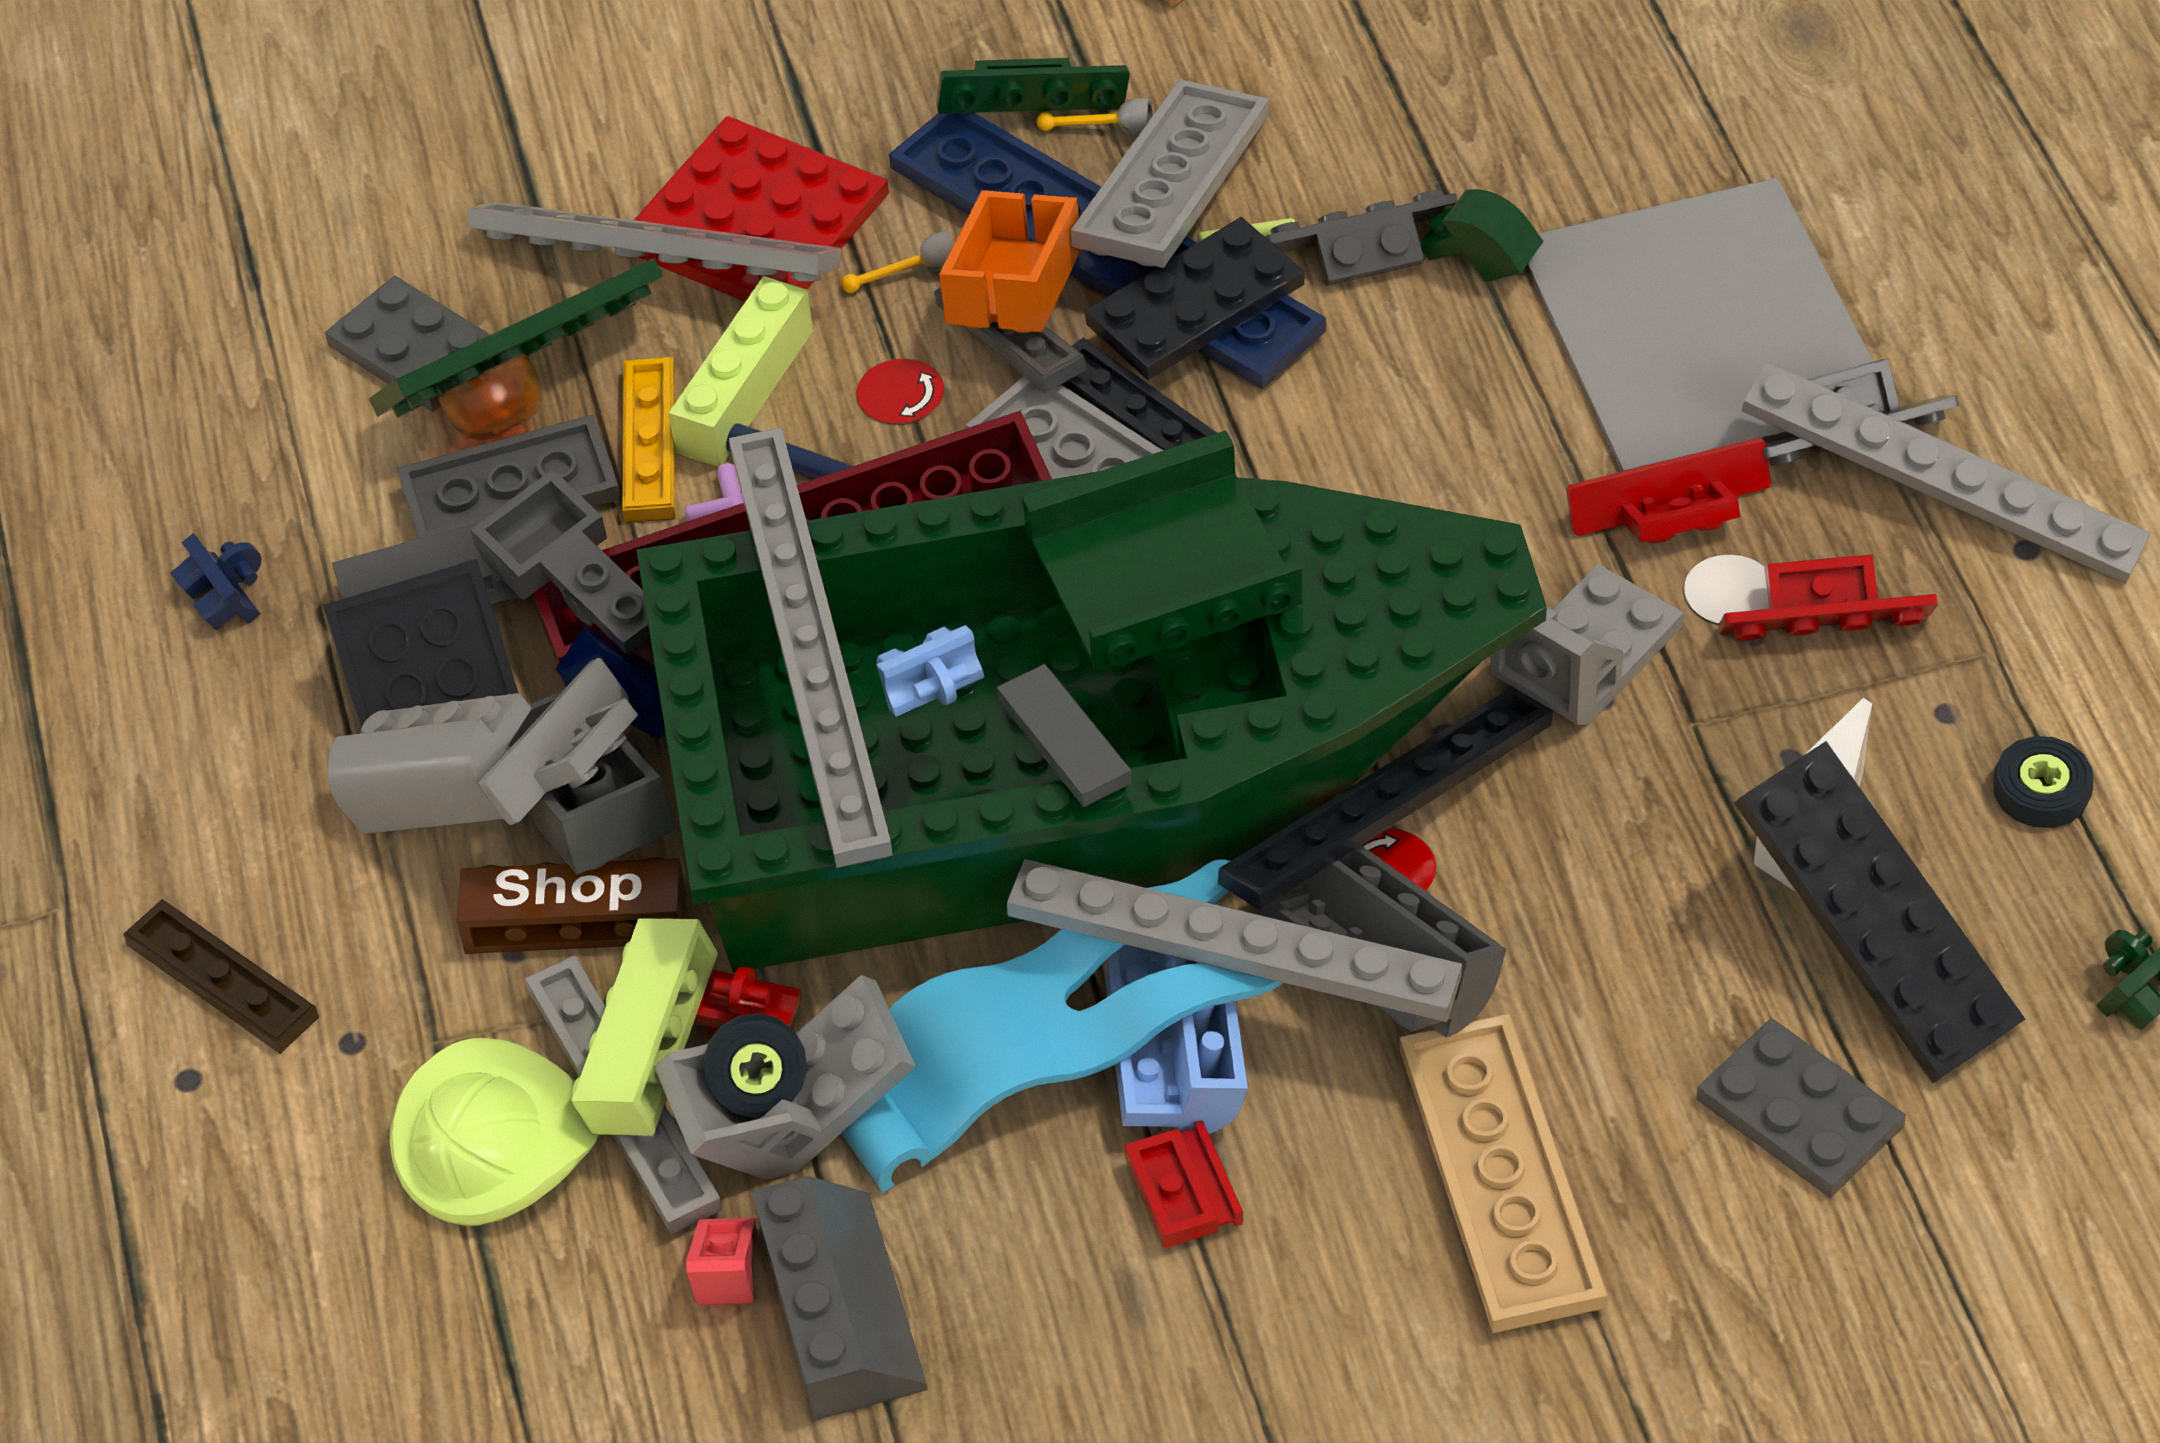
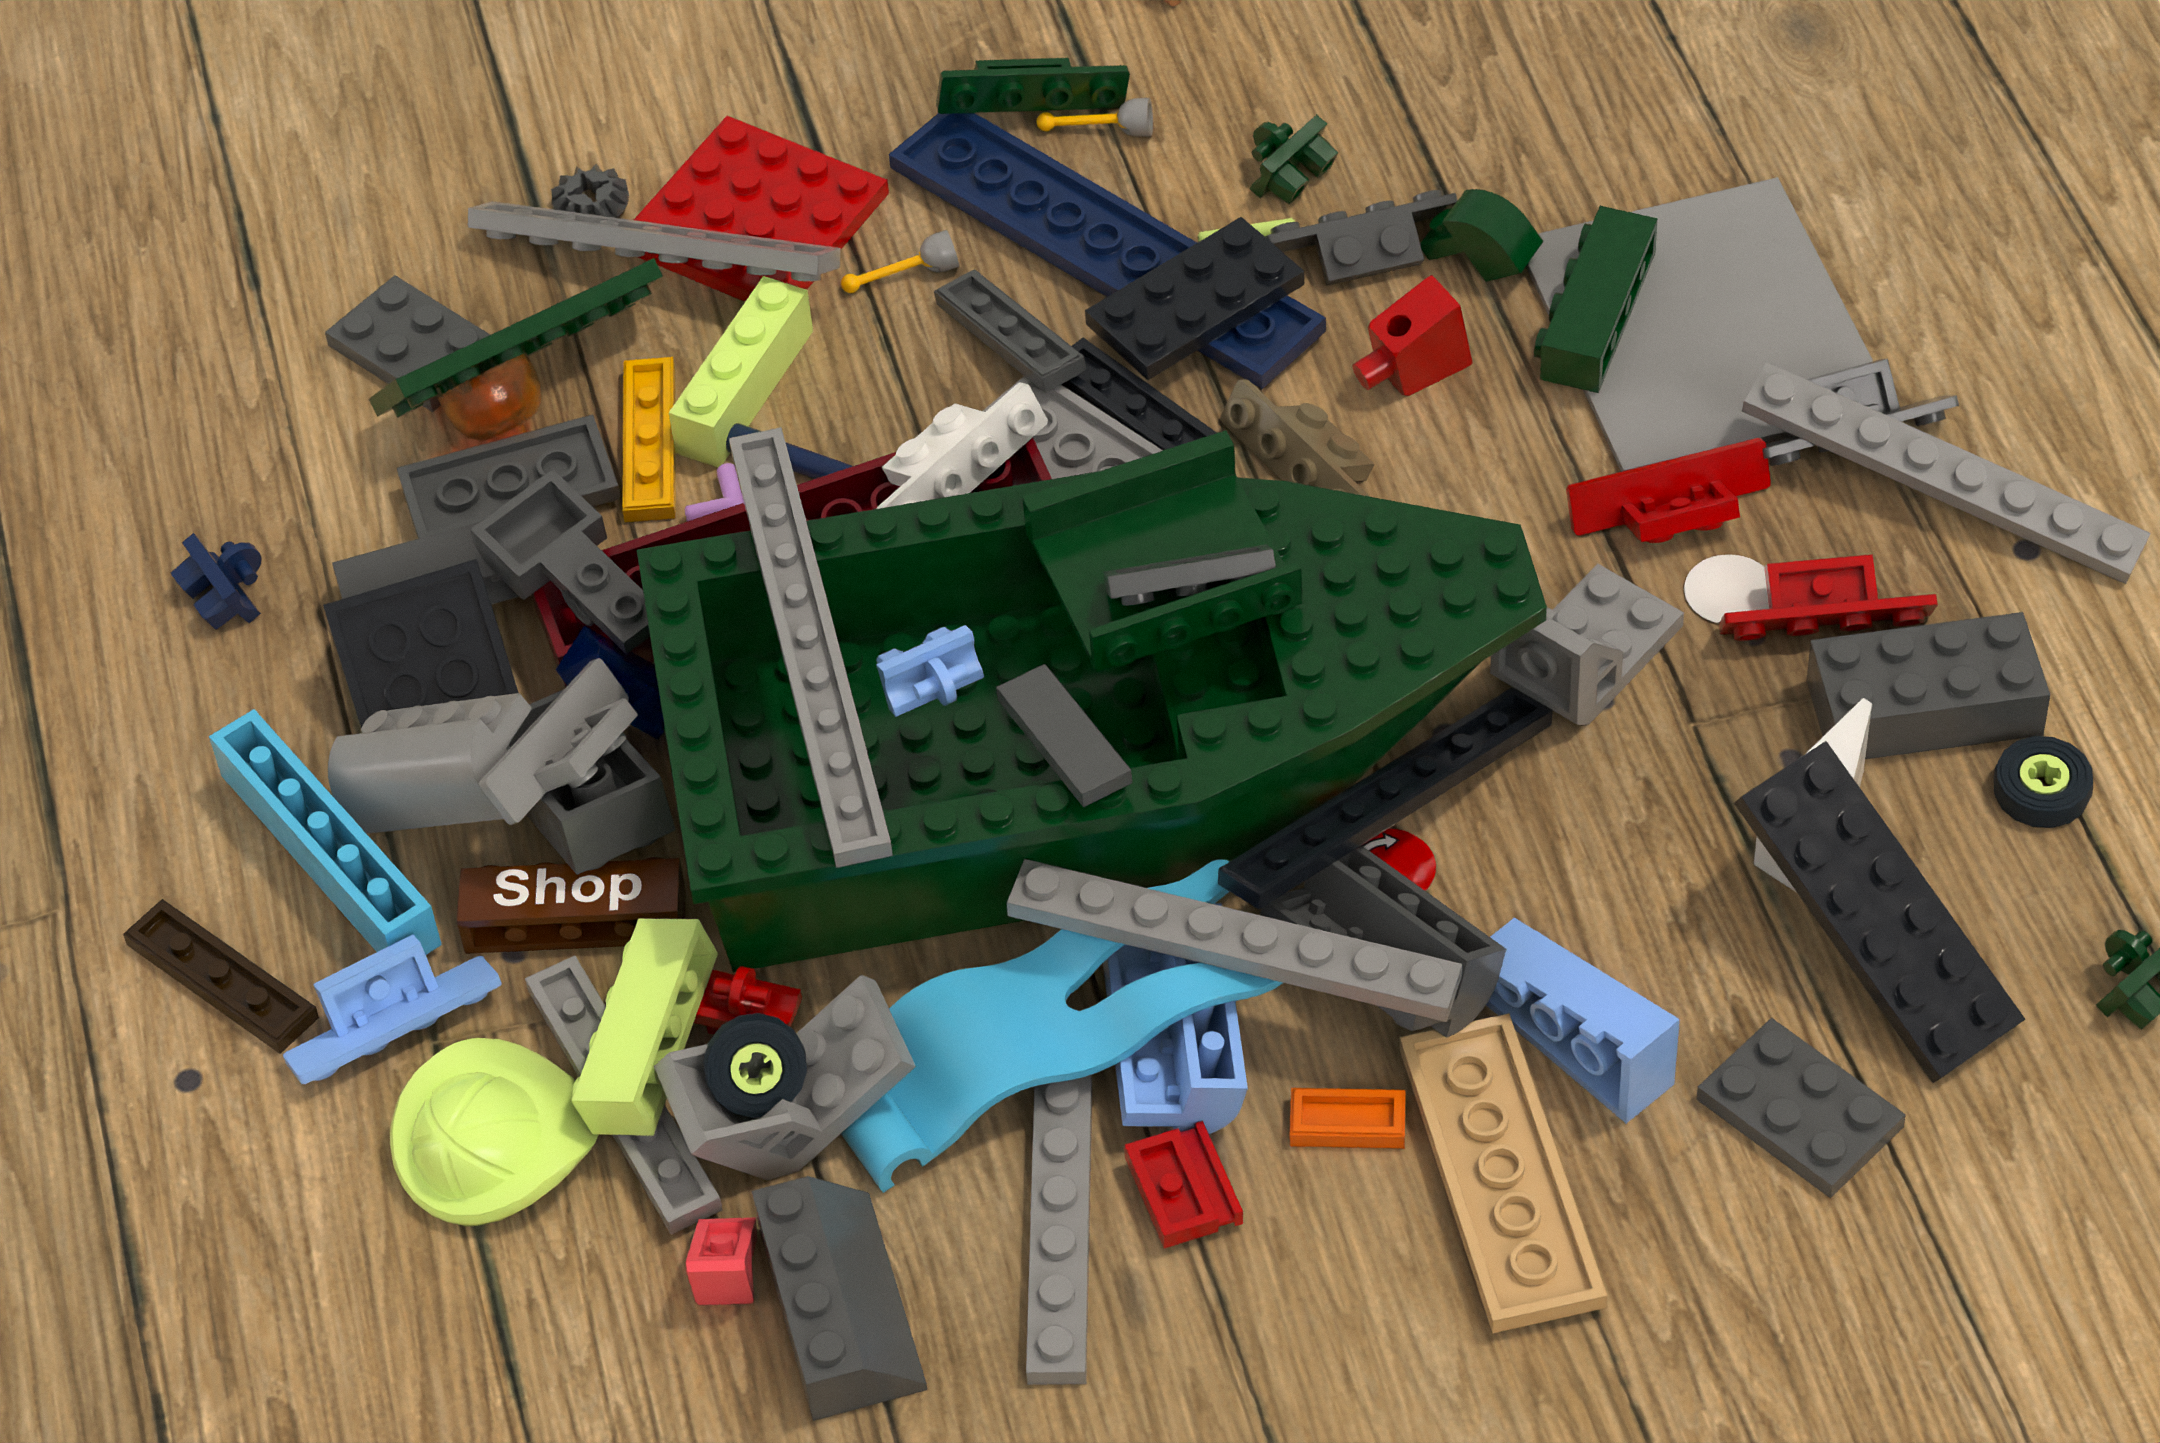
red sticker [856,359,944,424] -> none
orange piece [939,190,1081,333] -> none
light grey plate [1071,79,1269,268] -> none
none -> medium azure brick [209,709,442,955]
none -> light blue bracket [283,934,502,1084]
none -> dark grey gear [551,164,629,218]
none -> white bracket [876,382,1048,509]
none -> light grey plate [1026,1076,1093,1385]
none -> dark grey plate [1103,544,1276,605]
none -> dark tan bracket [1220,379,1374,496]
none -> dark green hips [1250,114,1338,205]
none -> orange tile [1290,1088,1406,1149]
none -> red torso [1352,275,1473,396]
none -> light blue wedge [1486,918,1680,1124]
none -> dark green brick [1534,206,1658,393]
none -> dark grey brick [1806,612,2051,759]

